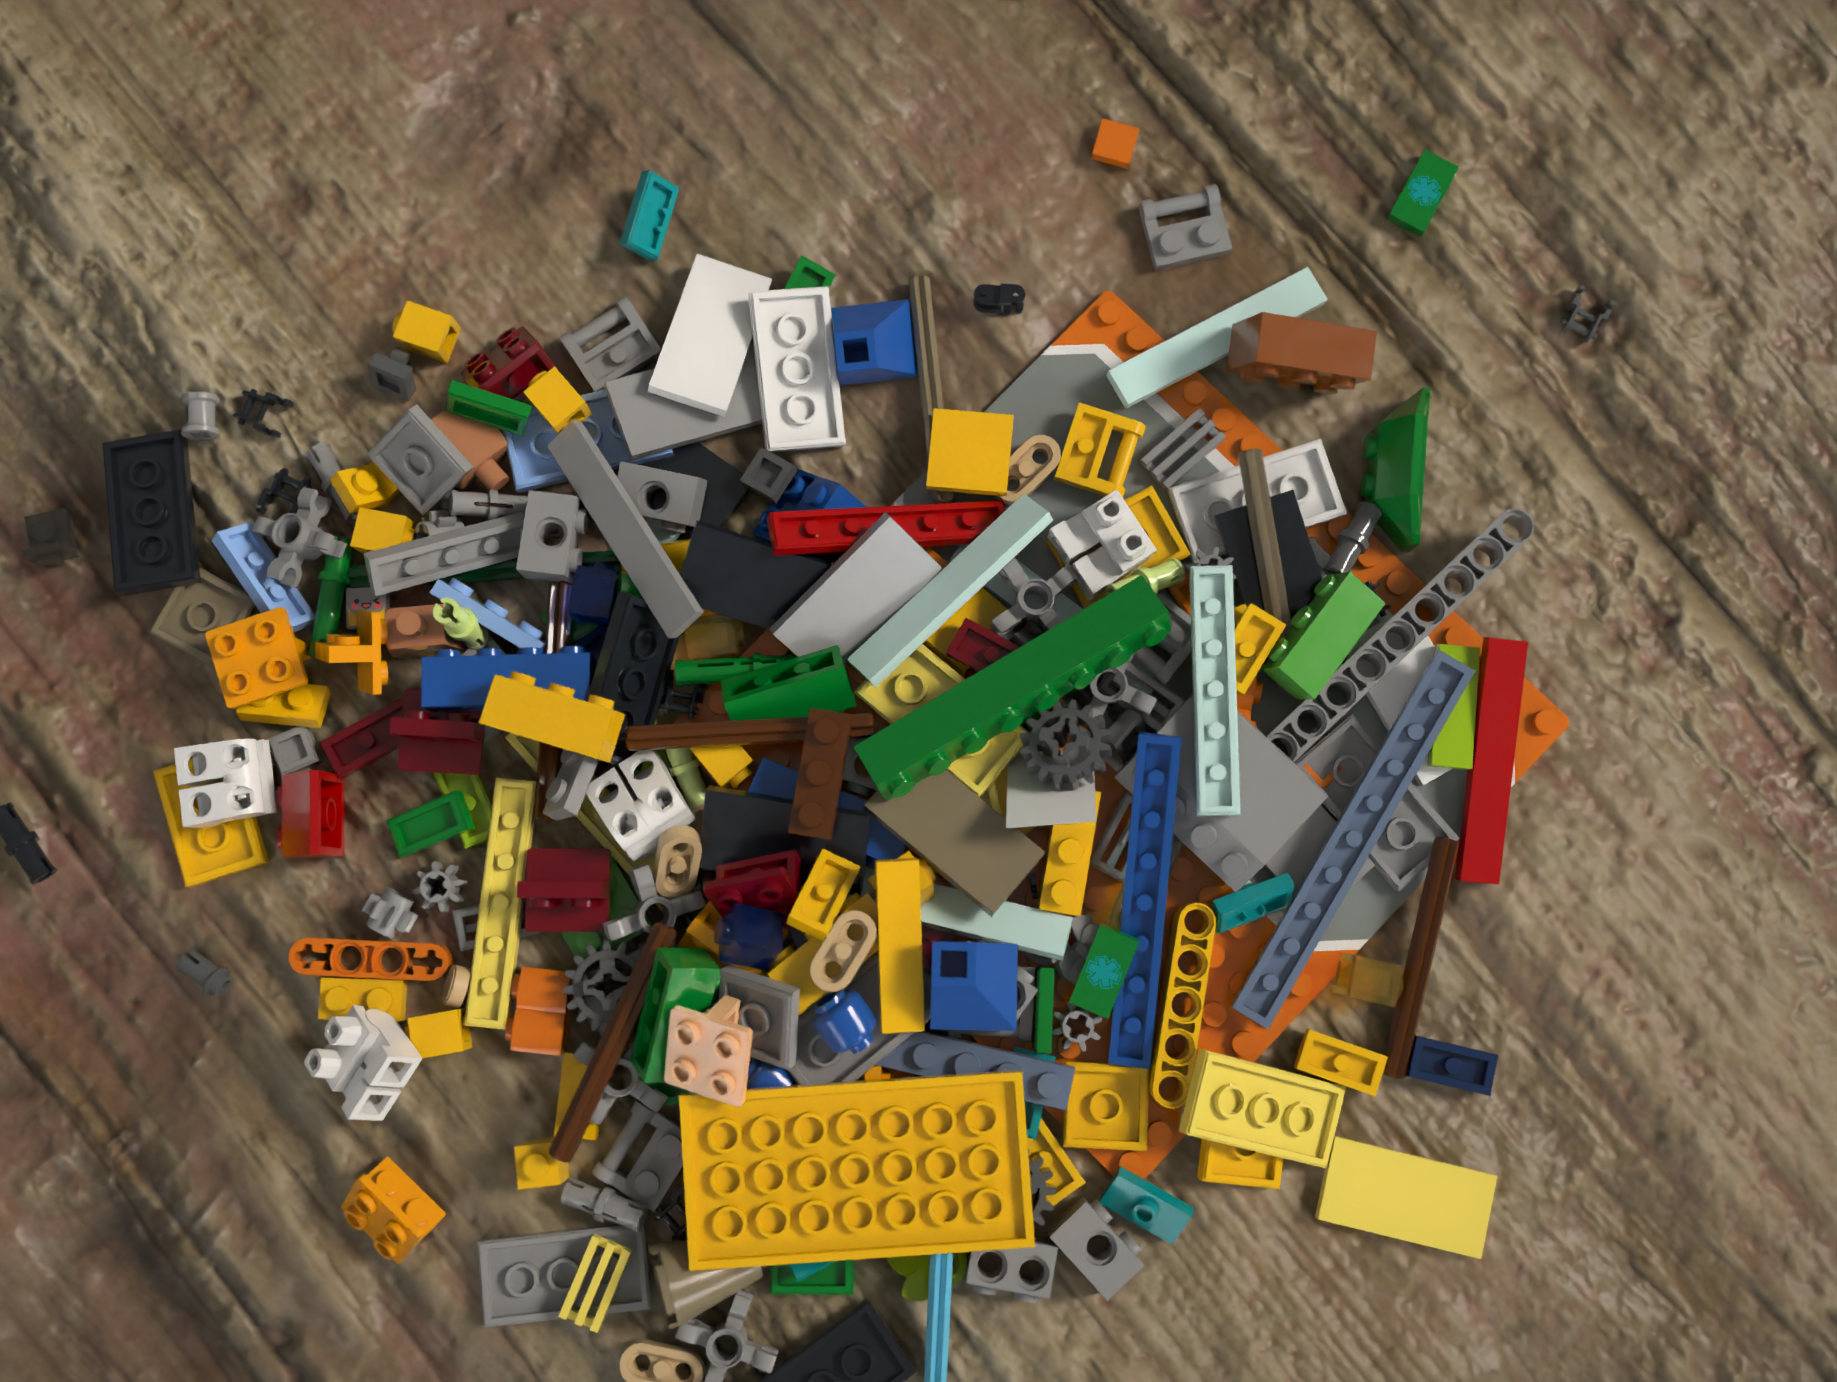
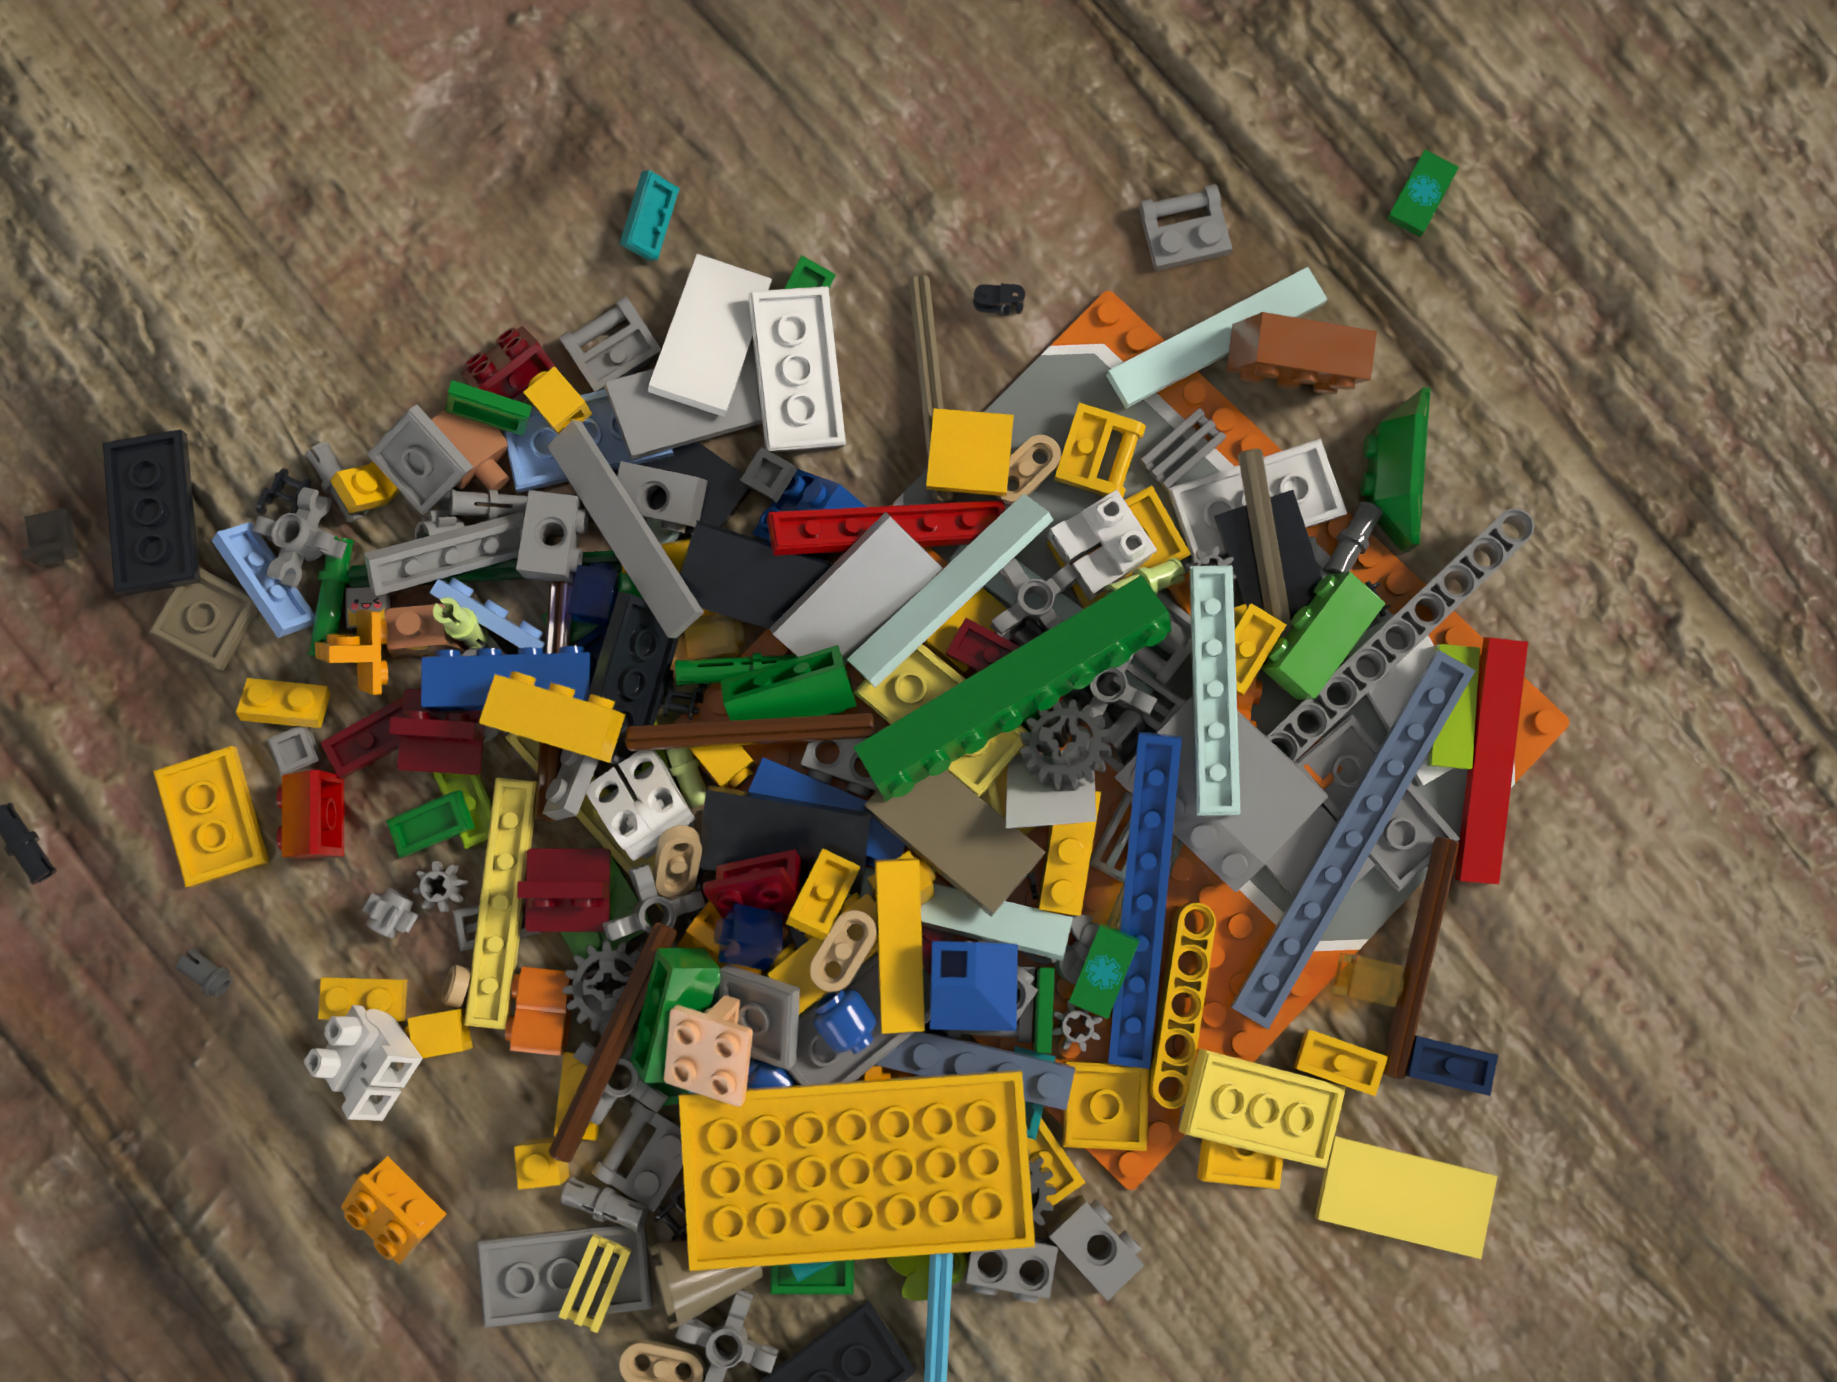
white hips [174,739,278,828] -> none
light grey bush [181,392,220,440] -> none
light orange bracket [205,607,313,709] -> none
black piece [233,389,294,439] -> none
orange beam [288,937,454,981] -> none
yellow brick [350,507,417,554] -> none
dark grey tile [367,346,416,402] -> none
yellow brick [392,300,461,364] -> none
reddish brown plate [788,708,853,841] -> none
blue slope [831,299,918,386] -> none
orange tile [1091,118,1140,169] -> none
teal plate [1099,1166,1194,1244] -> none
teal plate [1212,872,1294,933] -> none
dark grey piece [1561,284,1615,343] -> none

